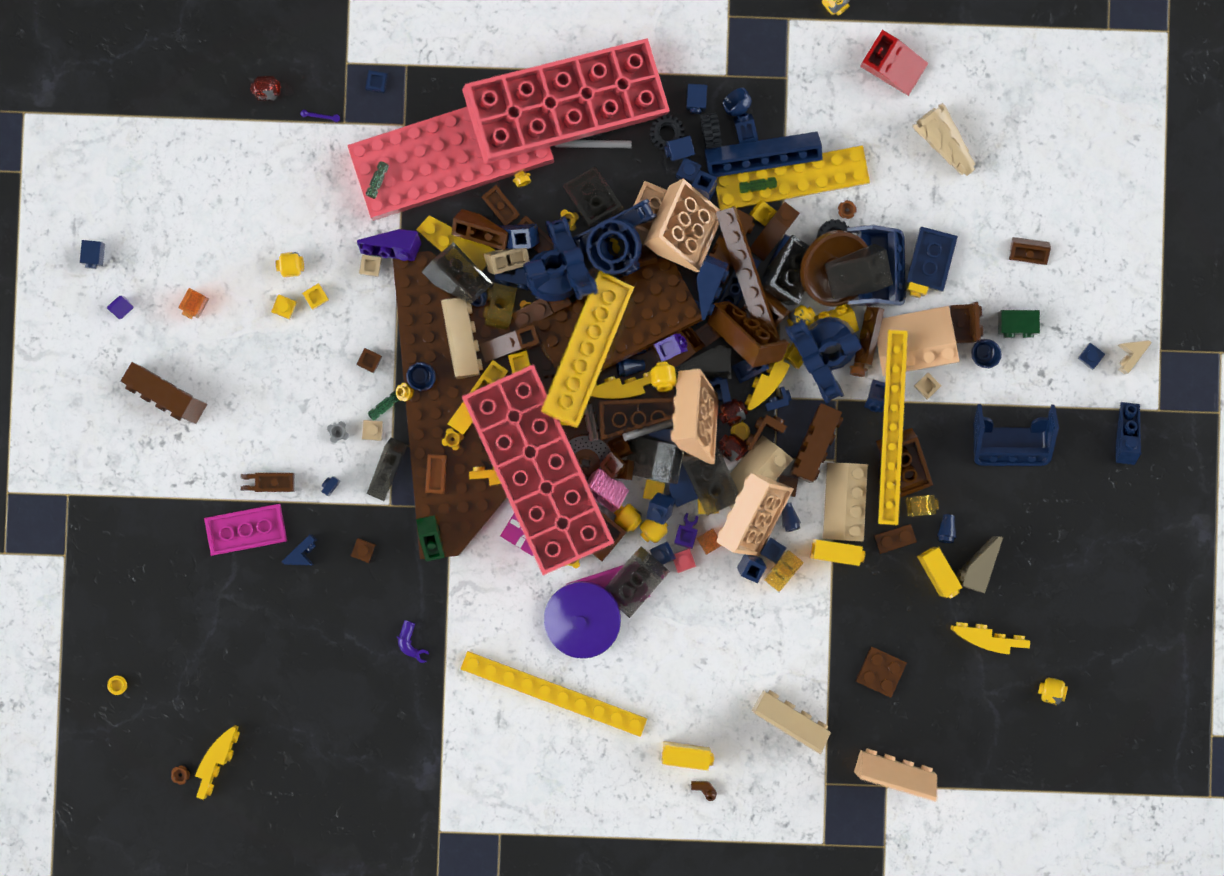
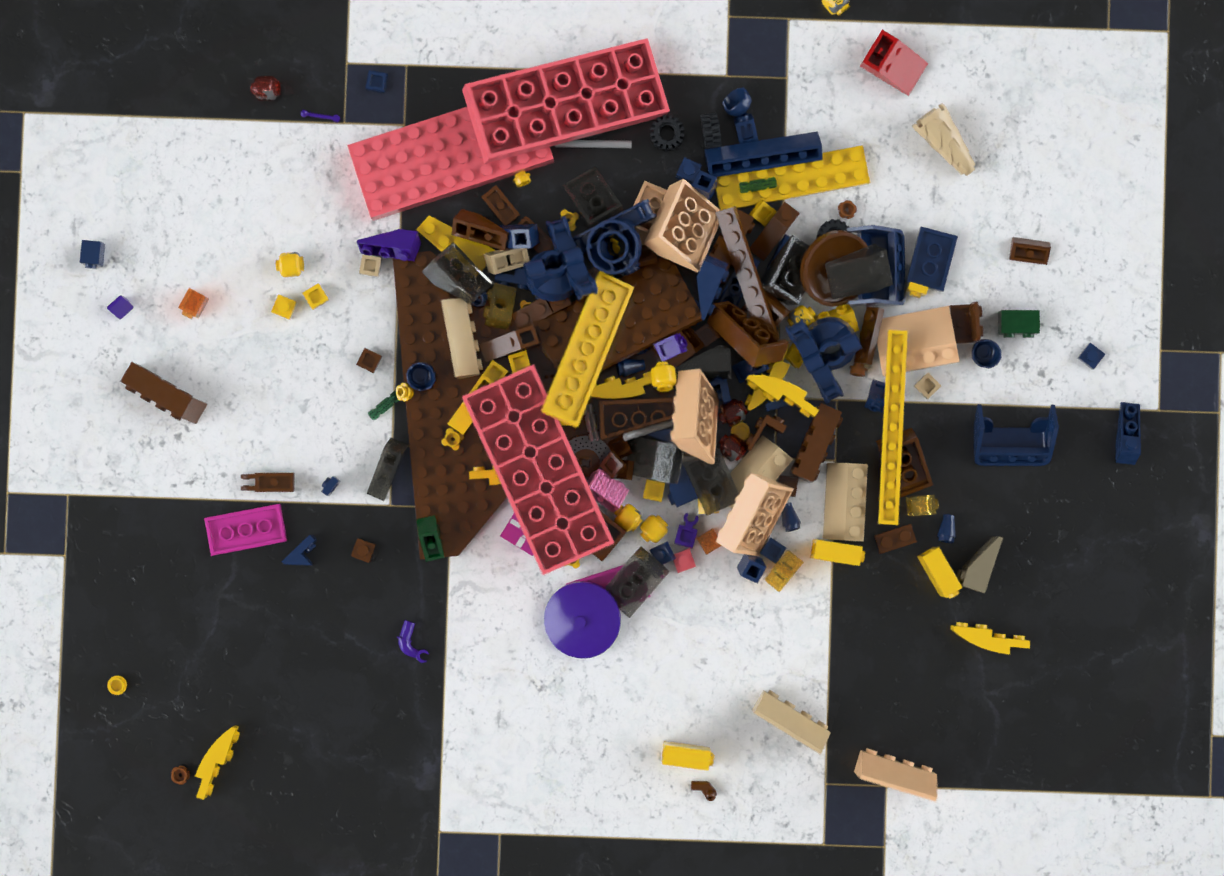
light grey plate [327,421,349,443] -> none
tan plate [362,420,383,441] -> none
clear green axle [366,161,389,199] -> none
dark orange tile [425,454,447,494] -> none
yellow plate [461,651,647,737] -> none
dark blue brick [646,492,675,525] -> none
dark blue brick [664,136,695,161] -> none
dark blue brick [686,84,707,114] -> none
reddish brown plate [856,646,907,698] -> none
yellow head [1038,677,1068,705] -> none
tan slope [1118,340,1152,374] -> none
none -> yellow slope [745,375,819,418]

